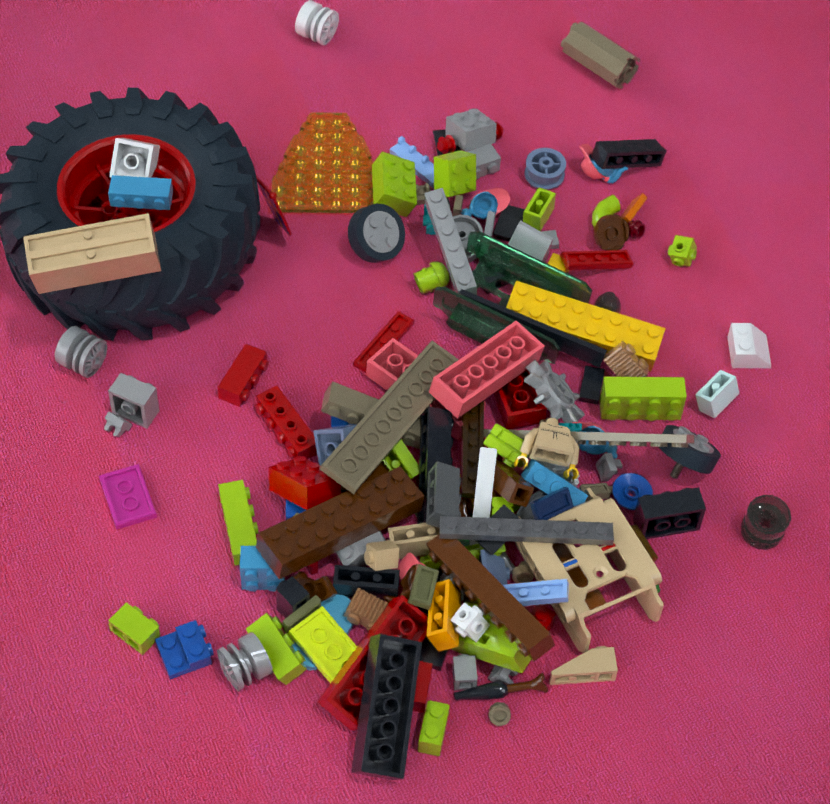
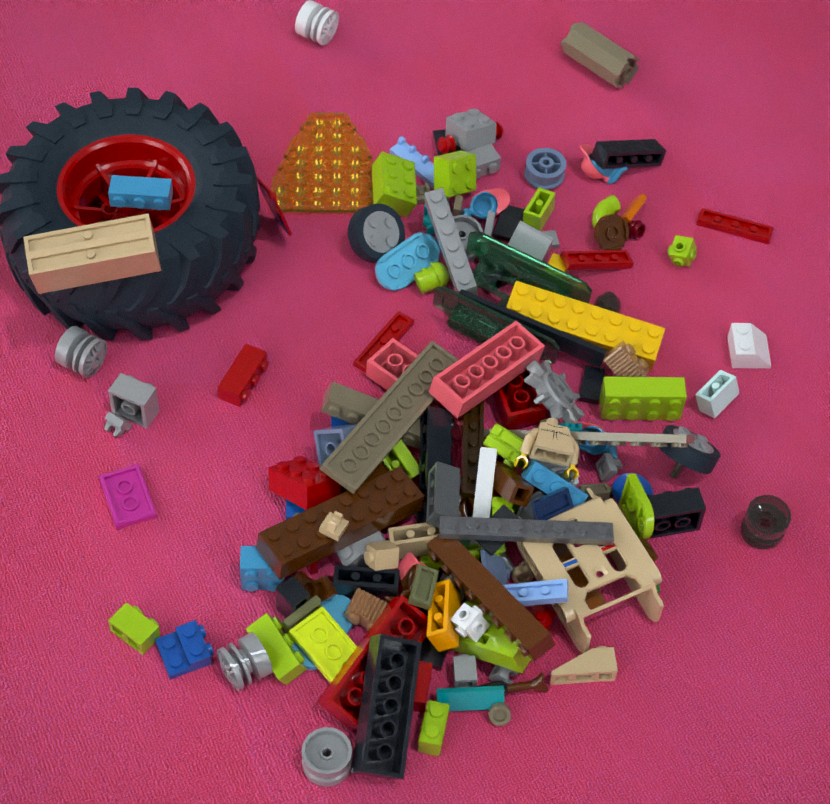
white slope [109,138,160,178] -> none
lime brick [218,480,259,566] -> none
red brick [255,385,317,459] -> none
none -> light grey wheel [301,727,352,787]
none -> tan tile [319,511,349,541]
none -> medium azure tile [375,232,441,291]
none -> teal tile [437,686,504,711]
none -> lime tile [618,473,654,540]
none -> red tile [697,208,774,245]

